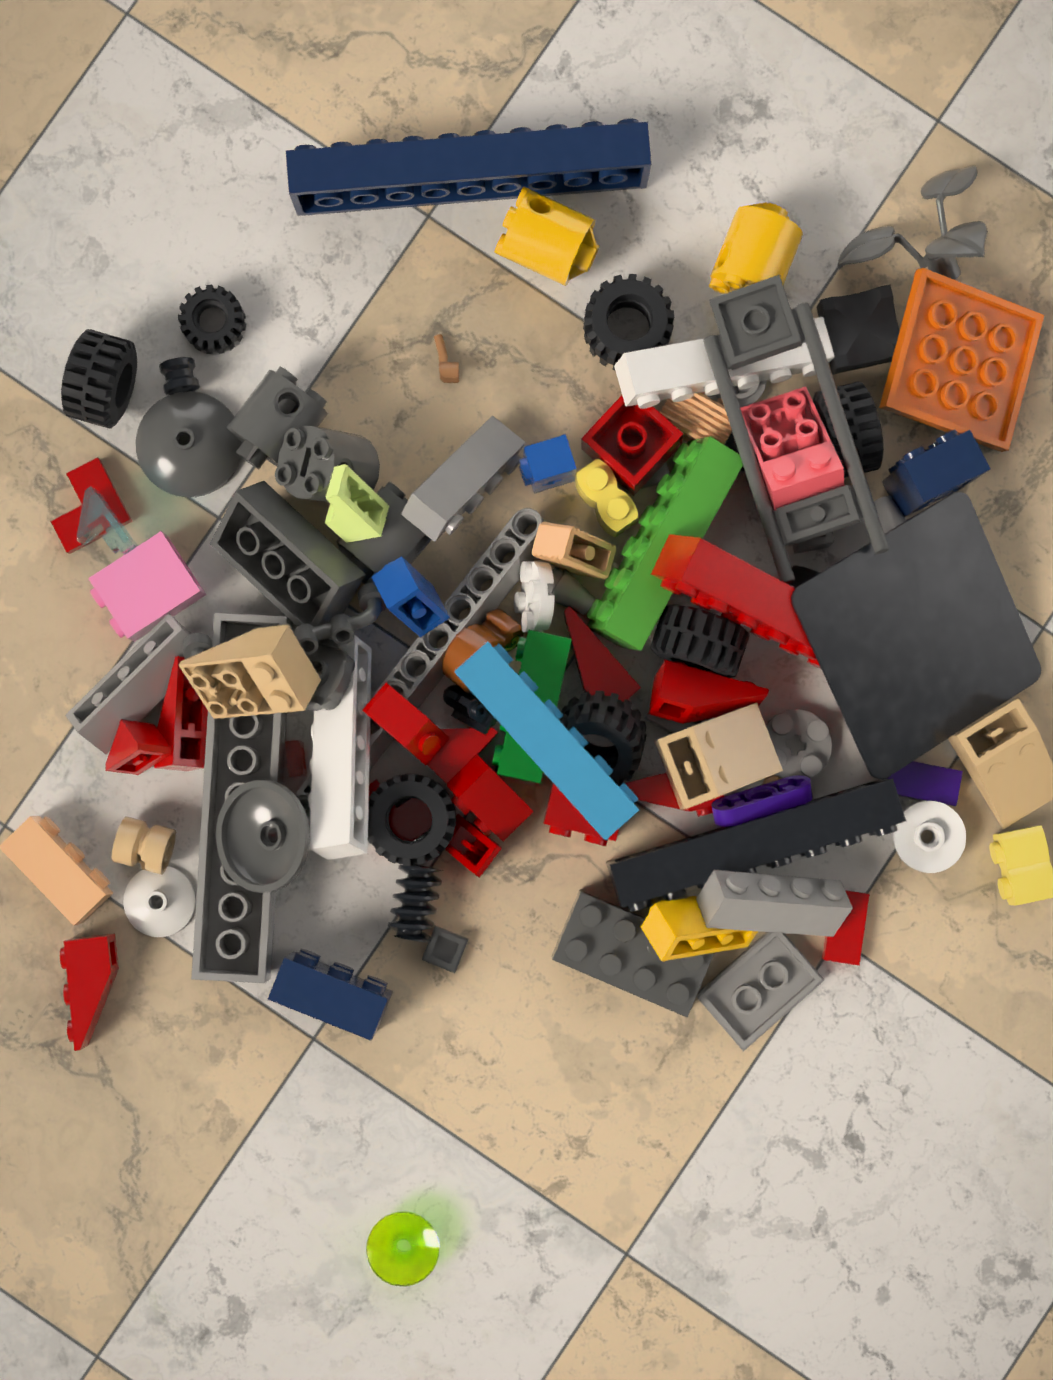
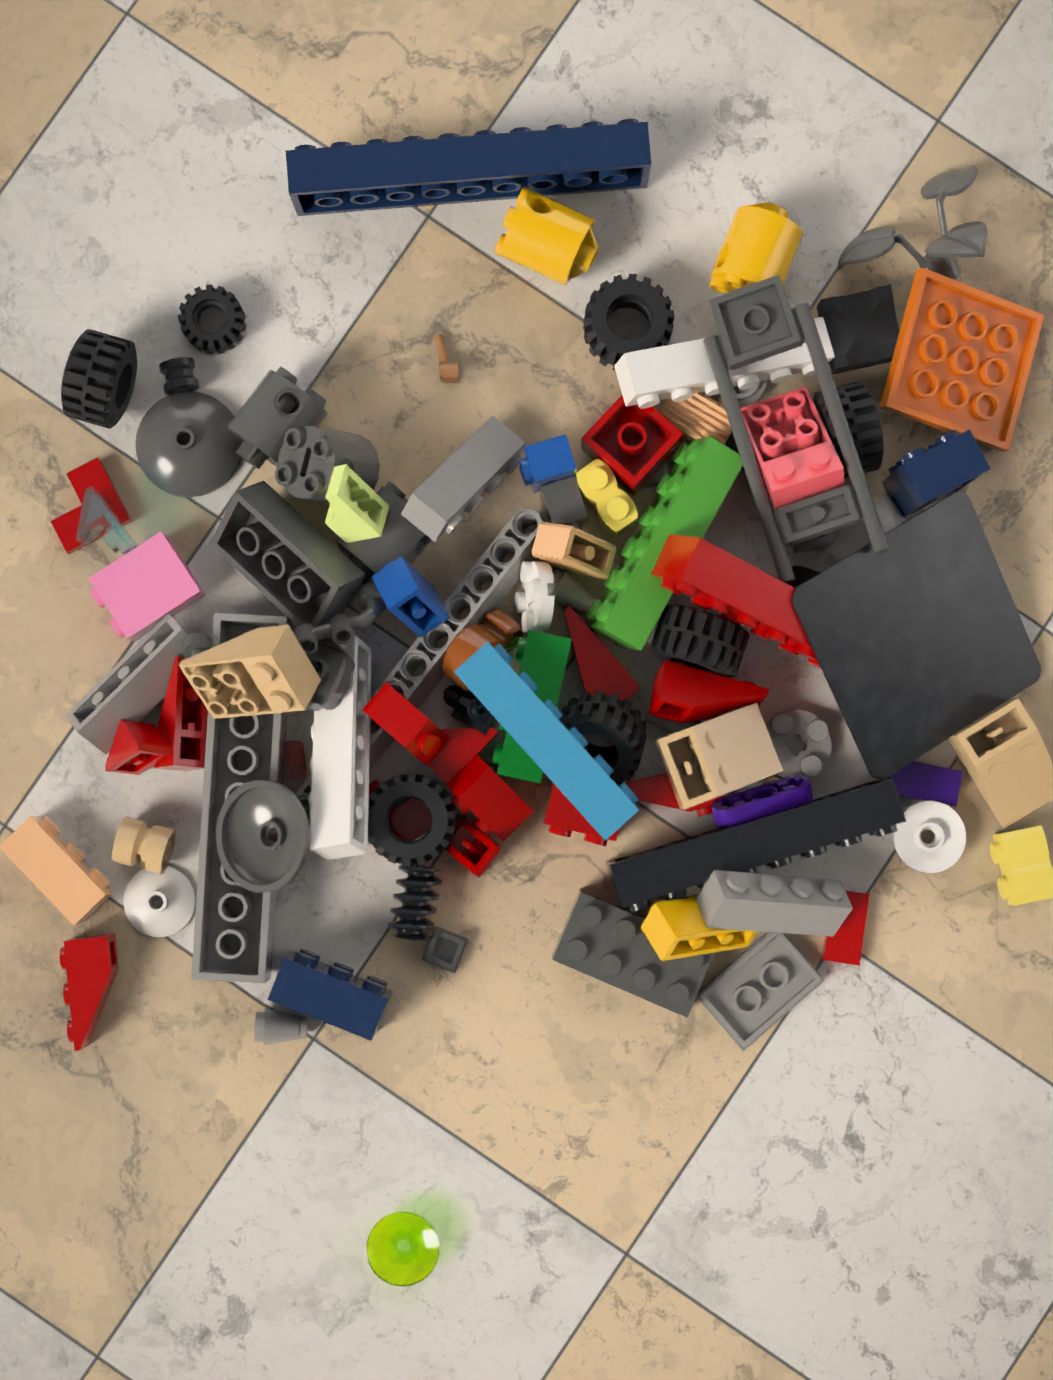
none -> light grey cone [255,1009,307,1045]
none -> dark grey brick [540,476,588,530]

